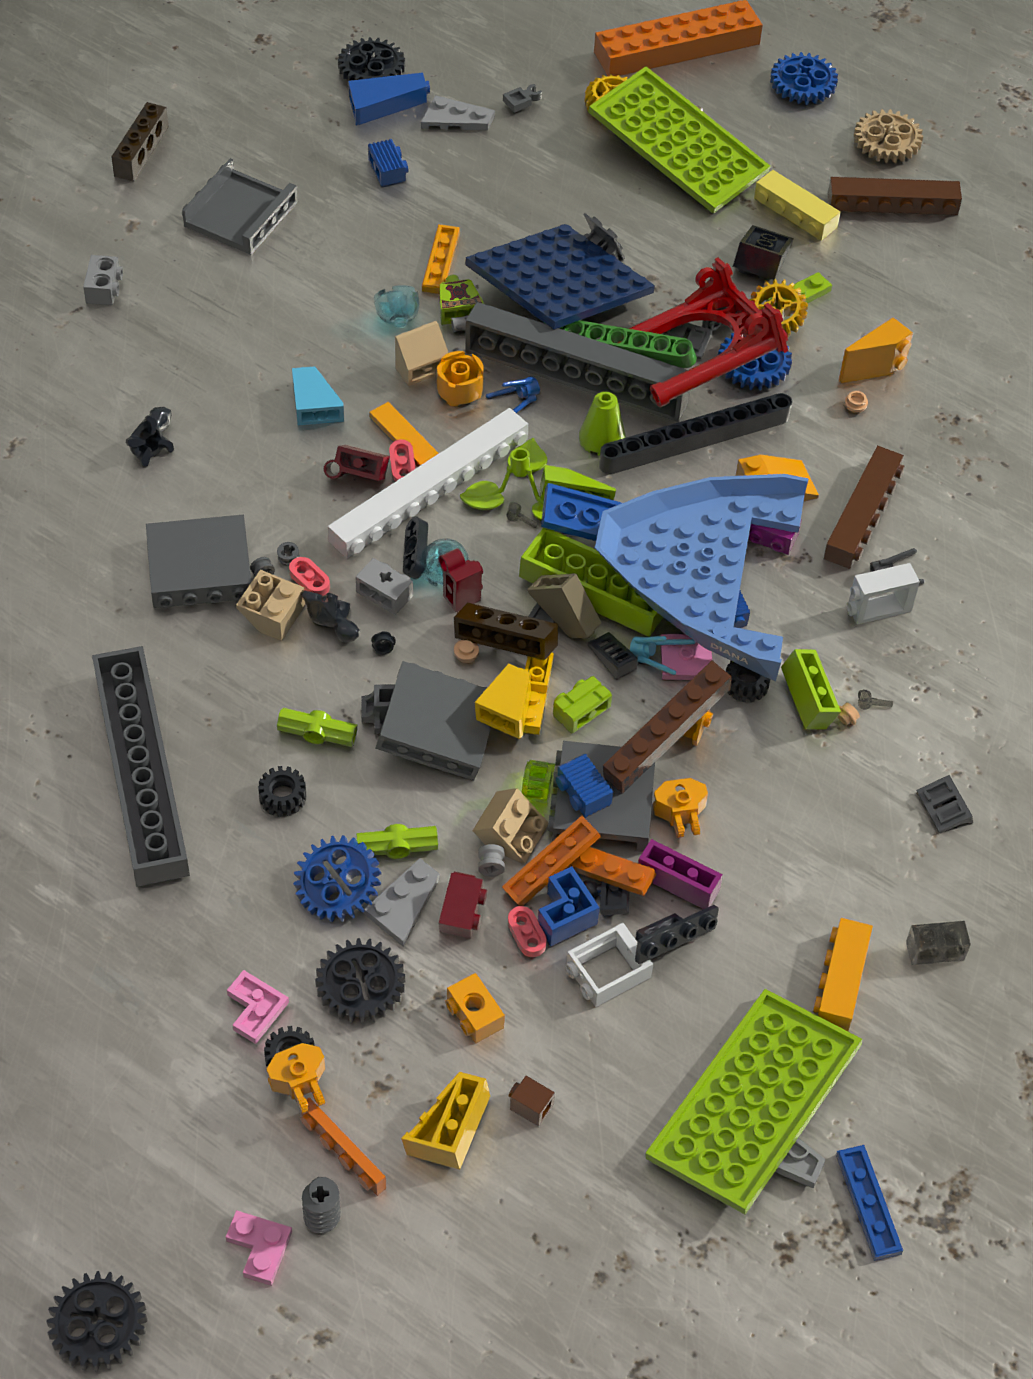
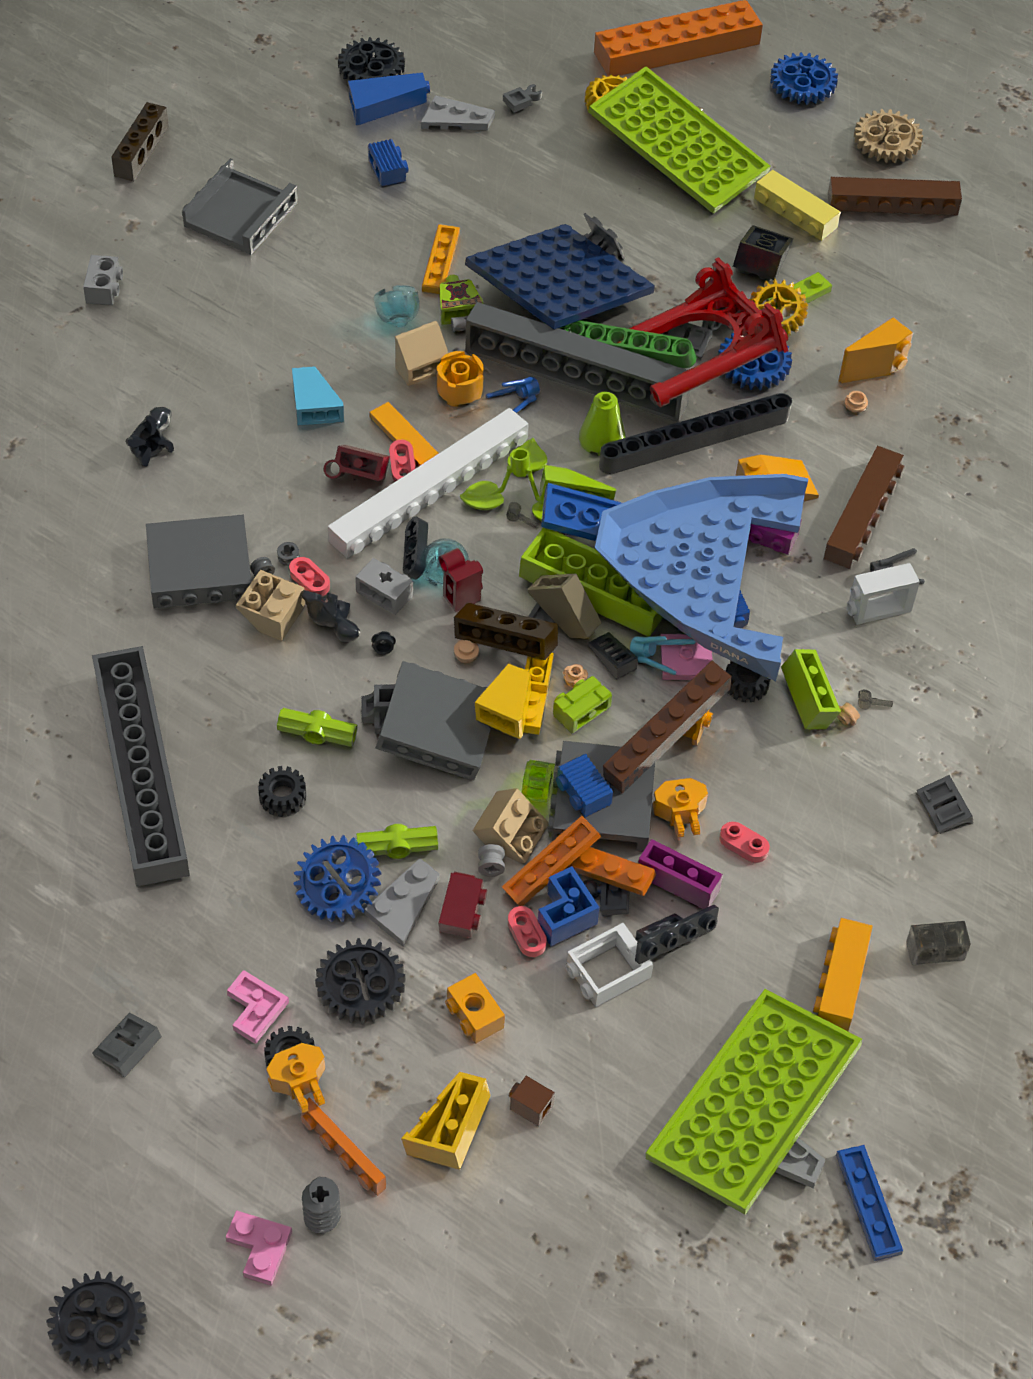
none -> dark grey piece [92,1012,162,1078]
none -> light nougat plate [563,664,588,687]
none -> coral plate [720,822,770,863]

